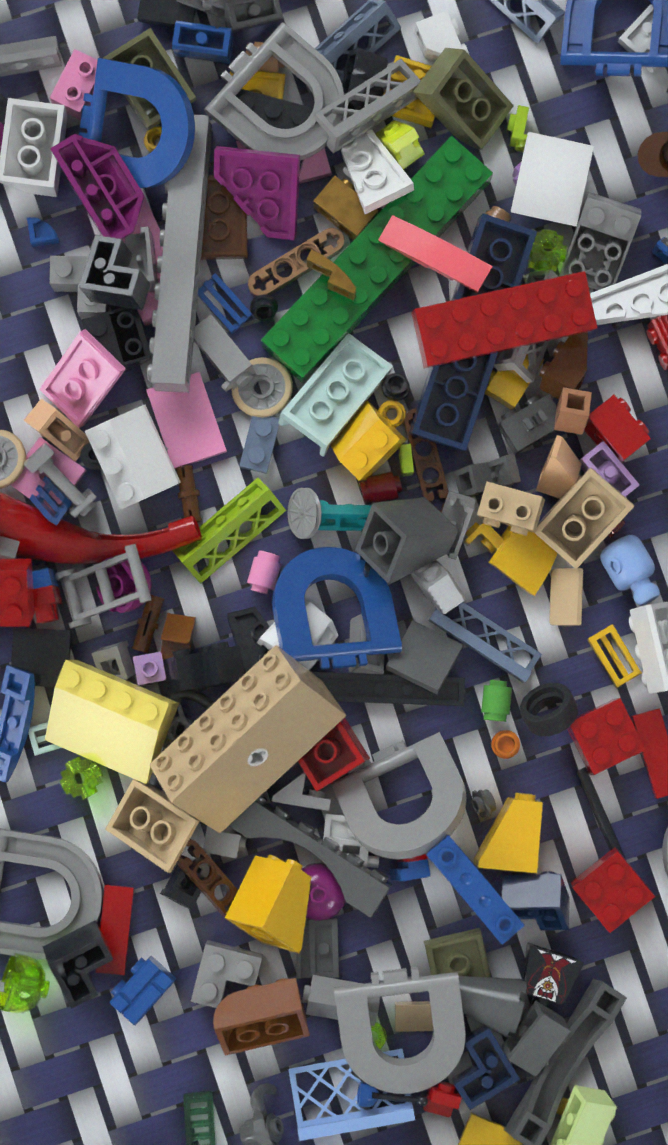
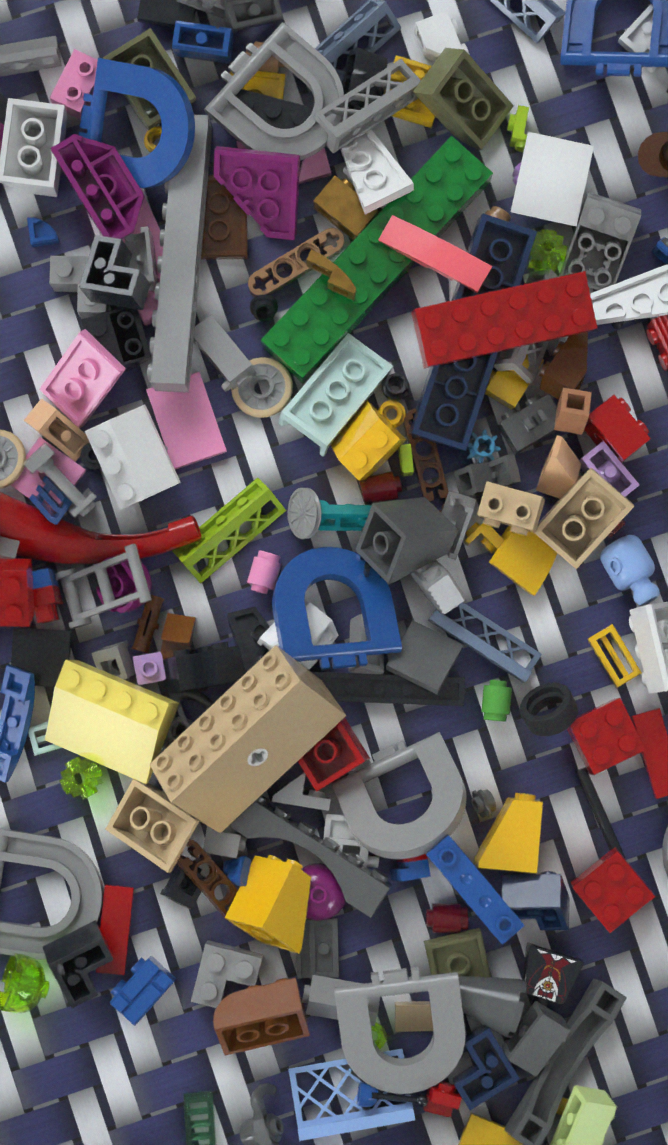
reddish brown pin [175,465,202,523] -> none
blue tile [198,273,253,334] -> none
sand blue plate [239,416,280,474] -> none
neon yellow brick [375,120,425,169] -> none
orange plate [491,730,520,759] -> none
tan slope [549,568,583,626] -> none
none -> blue tile [223,856,252,886]
none -> dark red brick [426,903,468,933]
none -> dark azure gear [467,429,501,464]

